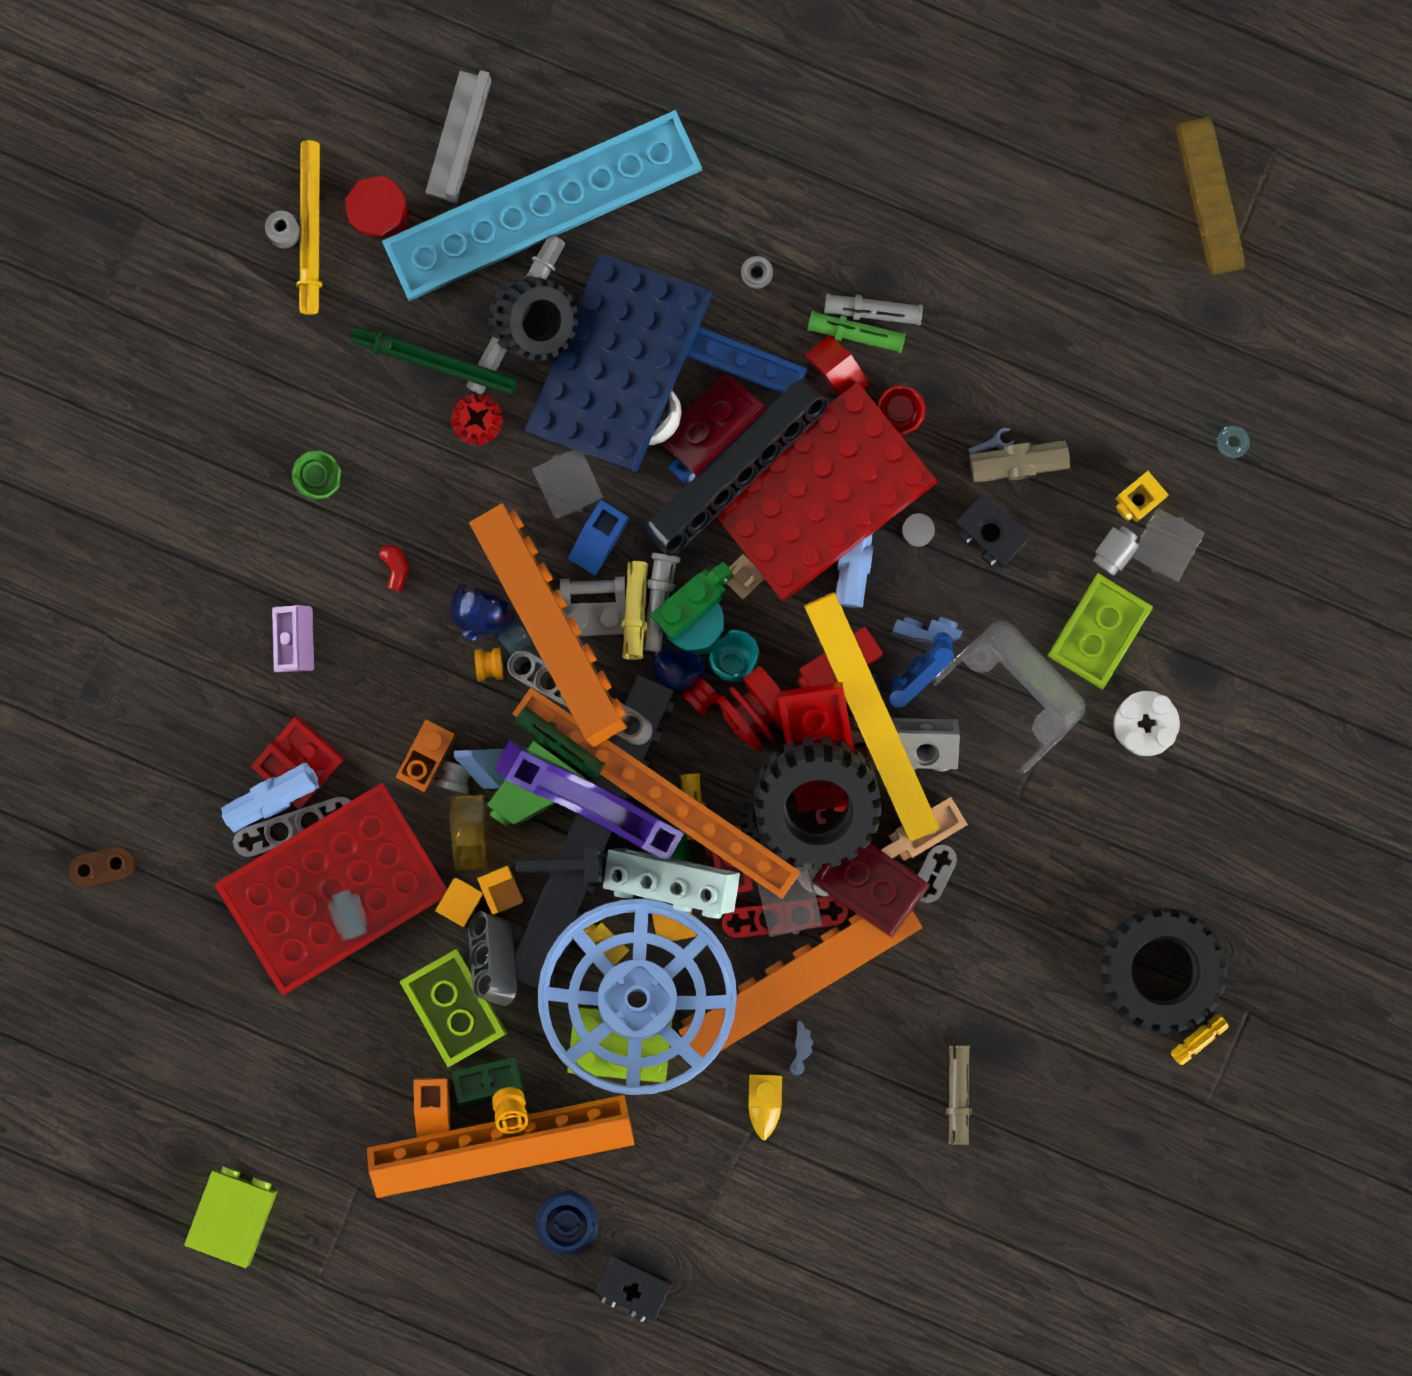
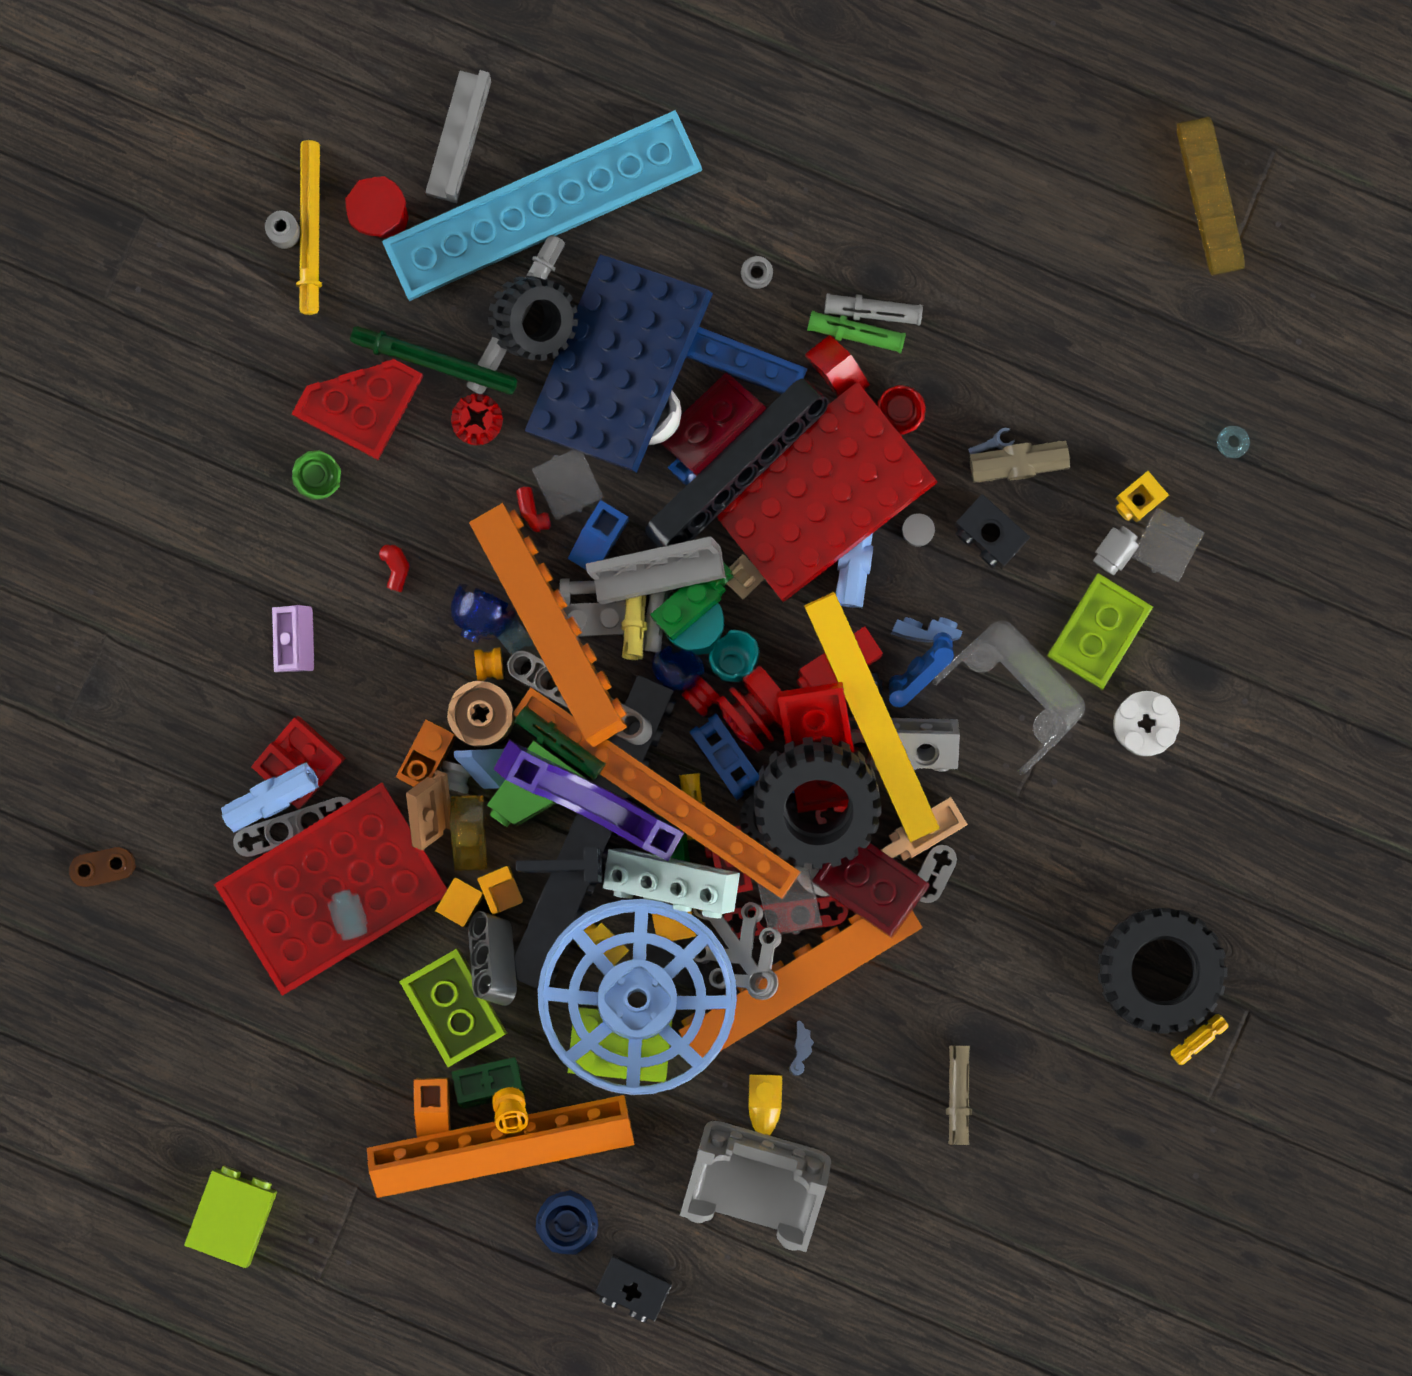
none -> red plate [292,359,423,460]
none -> medium nougat plate [406,770,453,850]
none -> light nougat brick [447,681,515,748]
none -> red arm [517,487,551,533]
none -> light grey fence [586,536,726,605]
none -> light grey windscreen [680,1121,831,1252]
none -> blue plate [689,713,759,801]
none -> light grey plant [693,902,781,1000]

